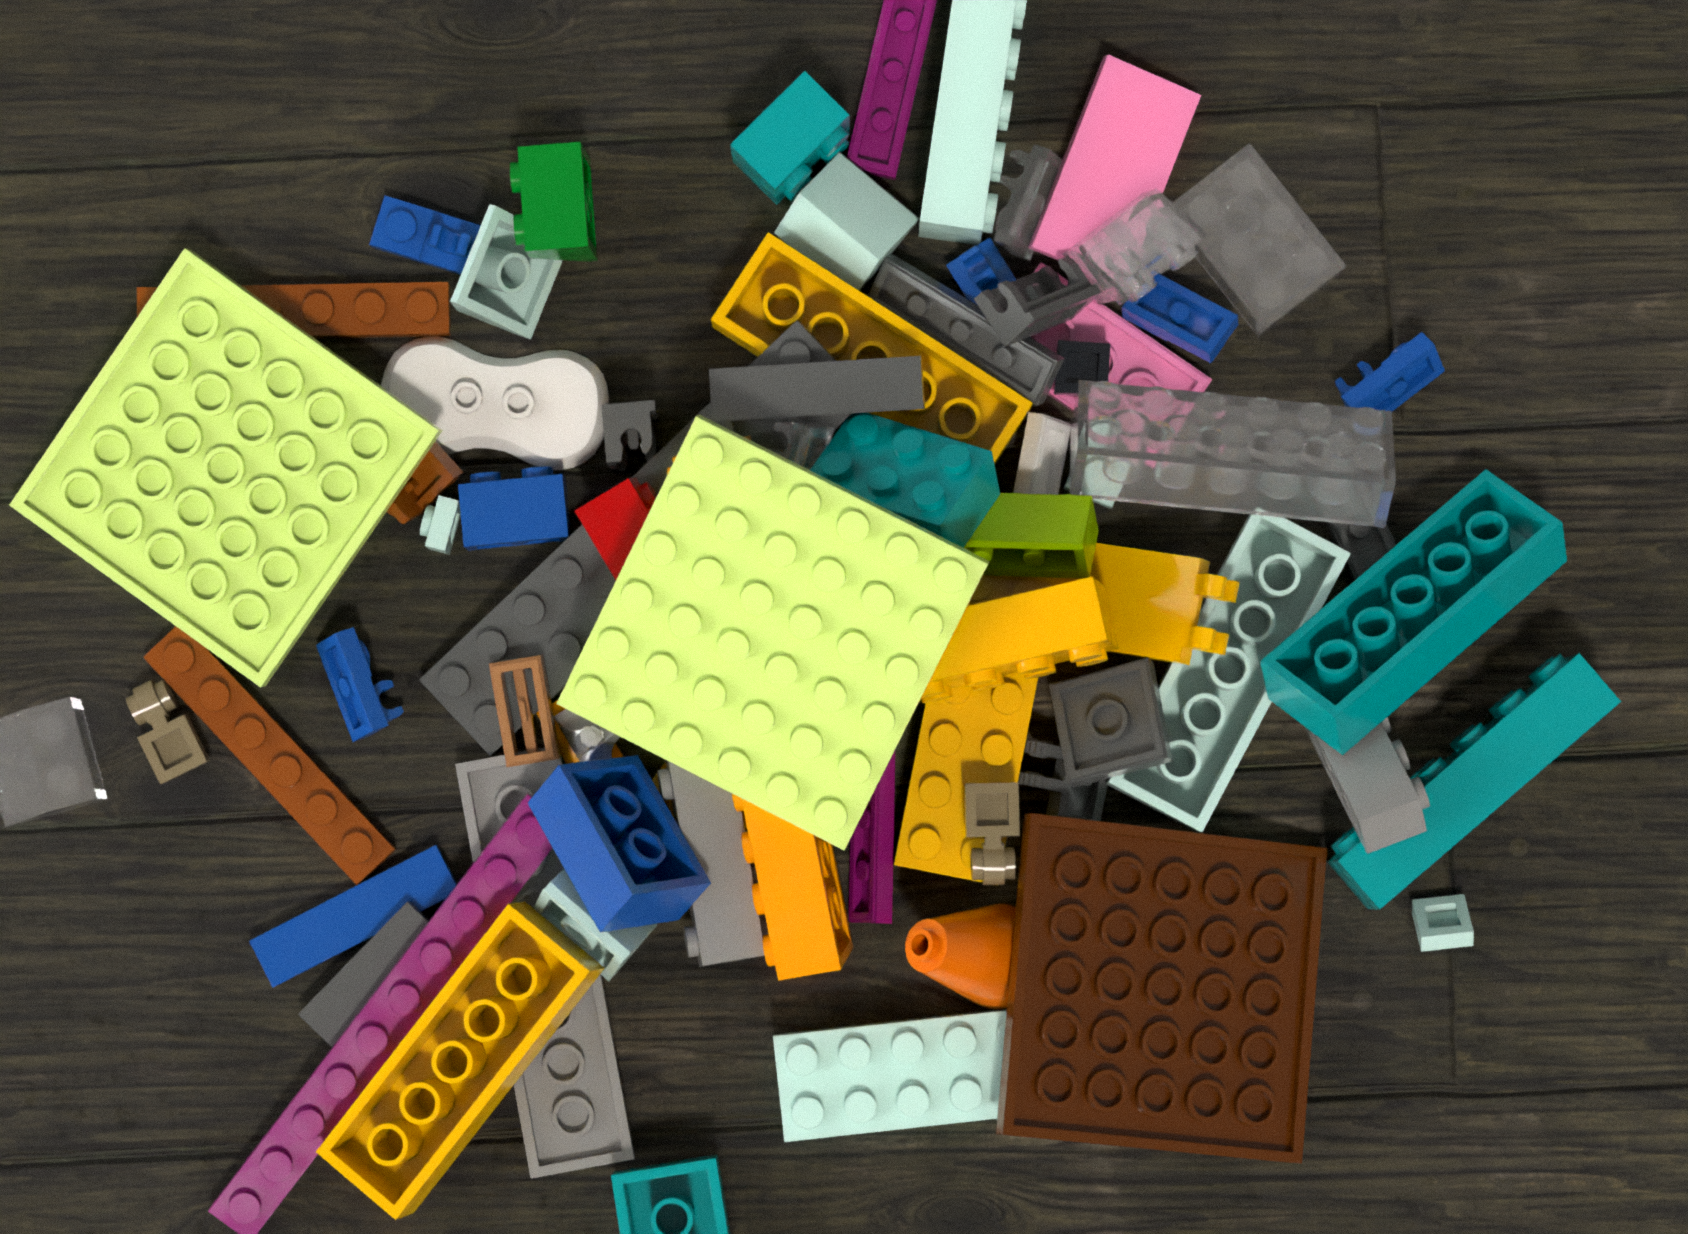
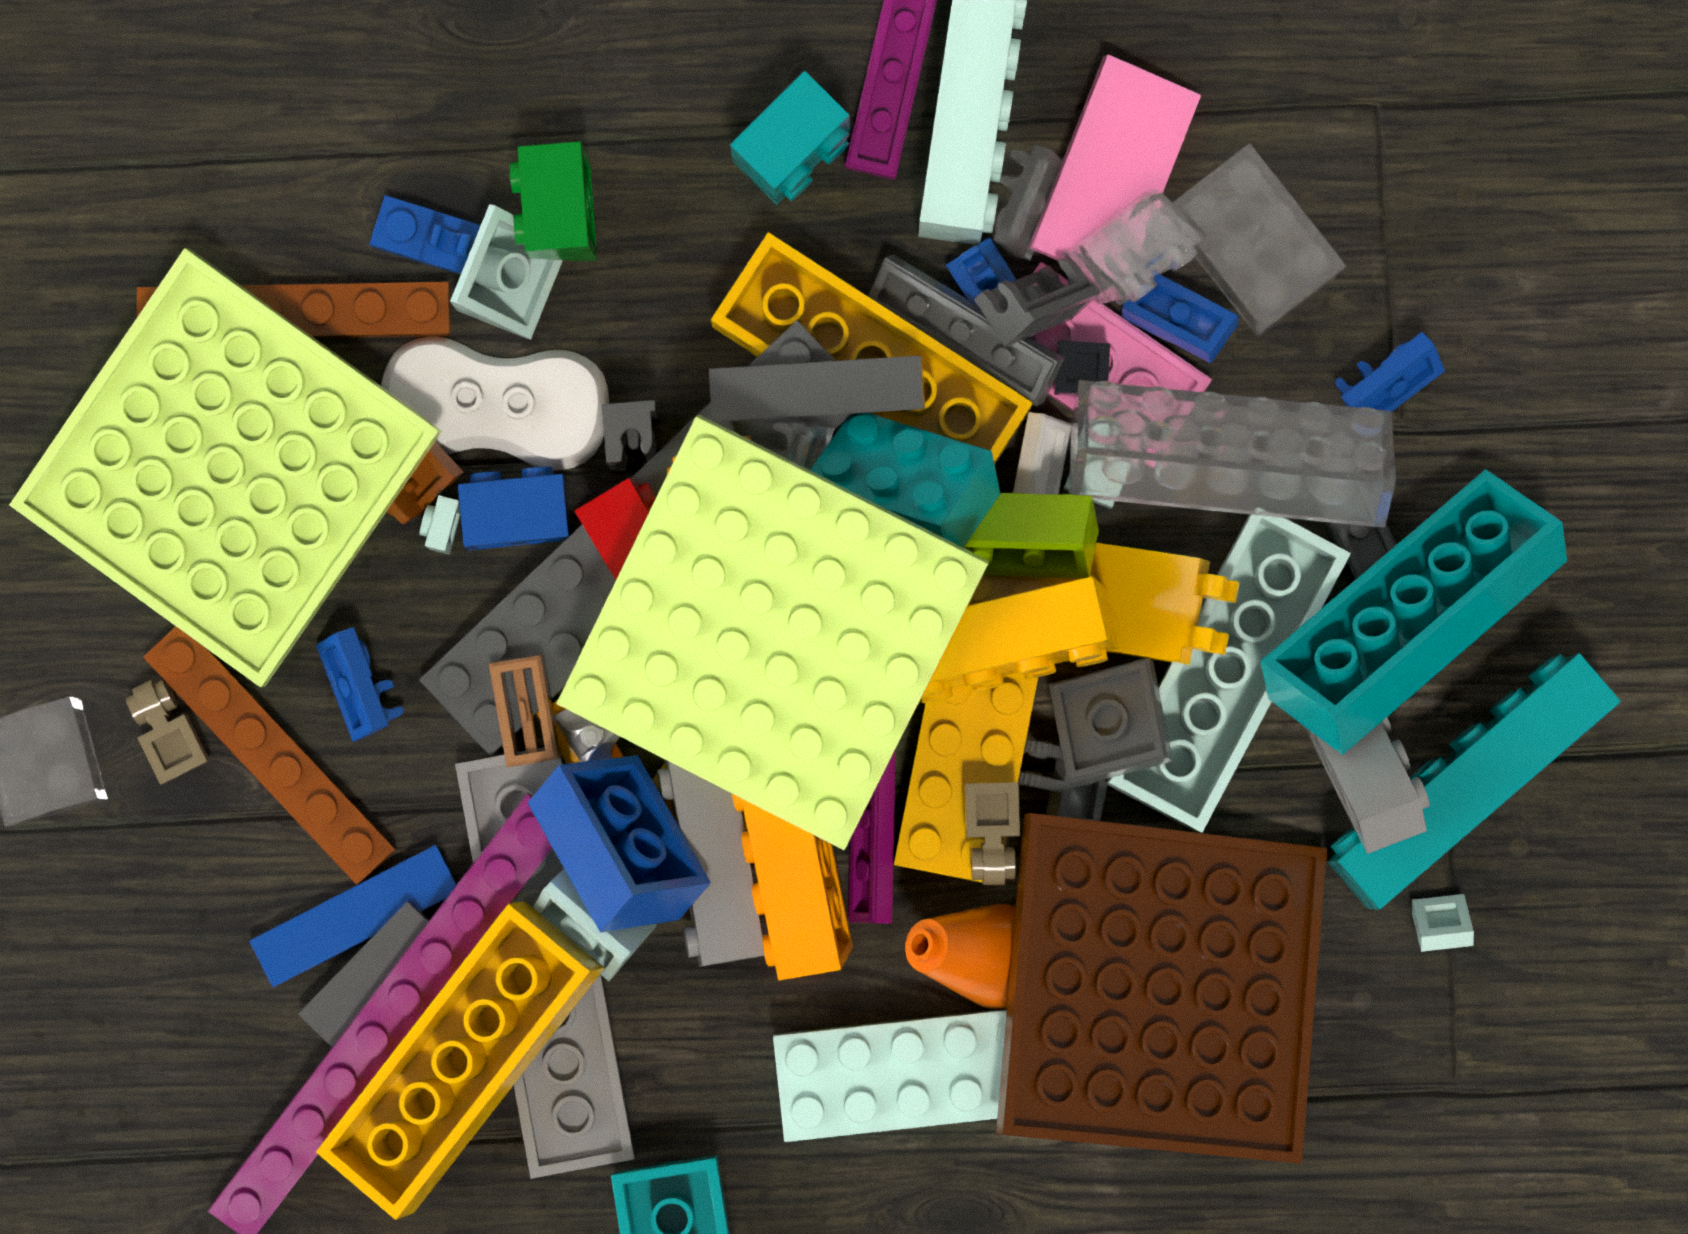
light aqua slope [774,152,920,292] -> none

